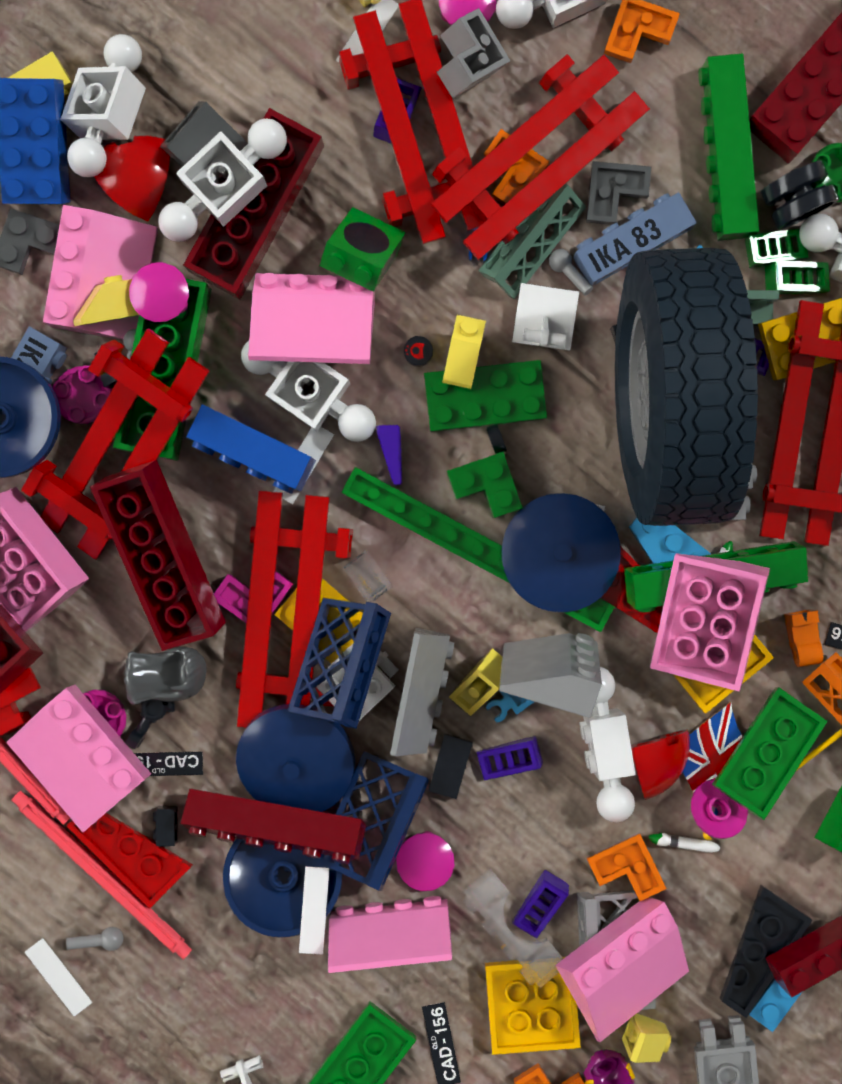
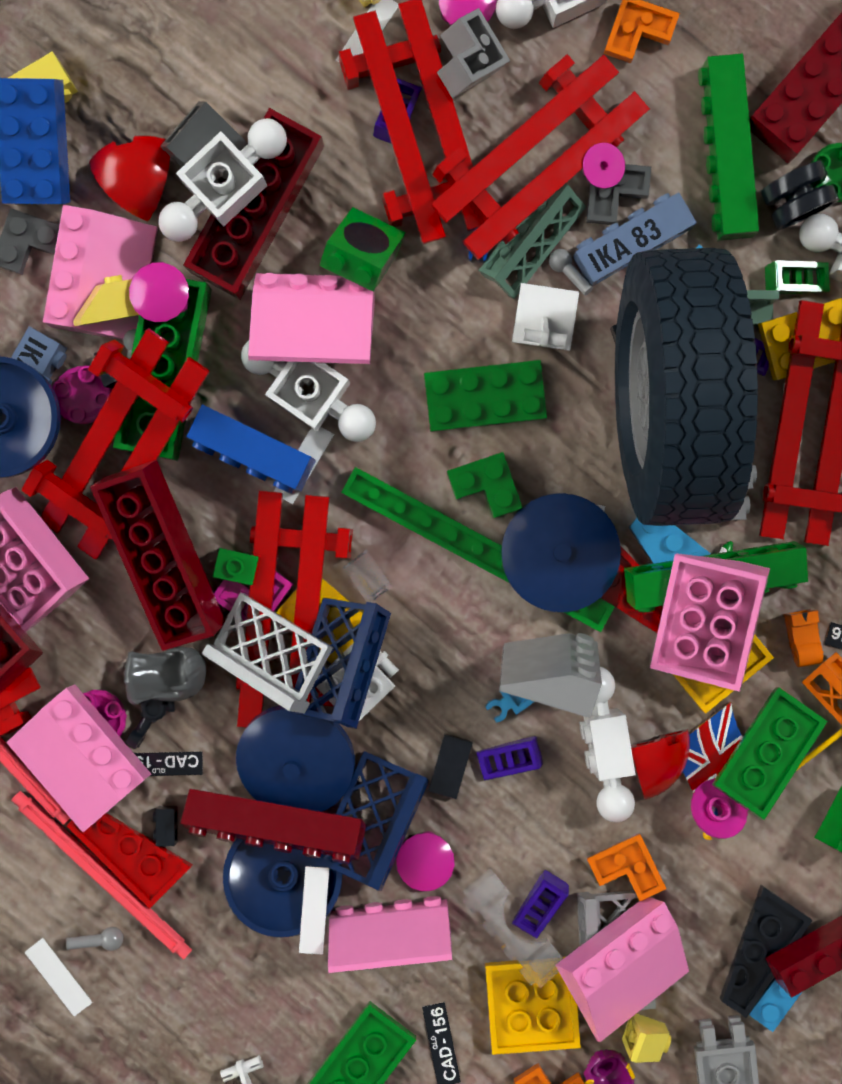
white brick [60,34,146,177] -> none
dark purple slope [376,425,403,486] -> none
light grey slope [390,628,455,756] -> none
black tile [404,336,433,367] -> none
light yellow slope [442,315,486,389] -> none
light yellow slope [449,648,502,716] -> none
orange plate [484,129,550,205] -> none
black tile [486,424,507,454] -> none
white piece [648,833,720,853] -> none
green slope [745,229,809,268] -> none
none -> light grey fence [202,592,333,714]
none -> green bracket [213,547,259,585]
none -> dark pink piece [583,143,625,189]

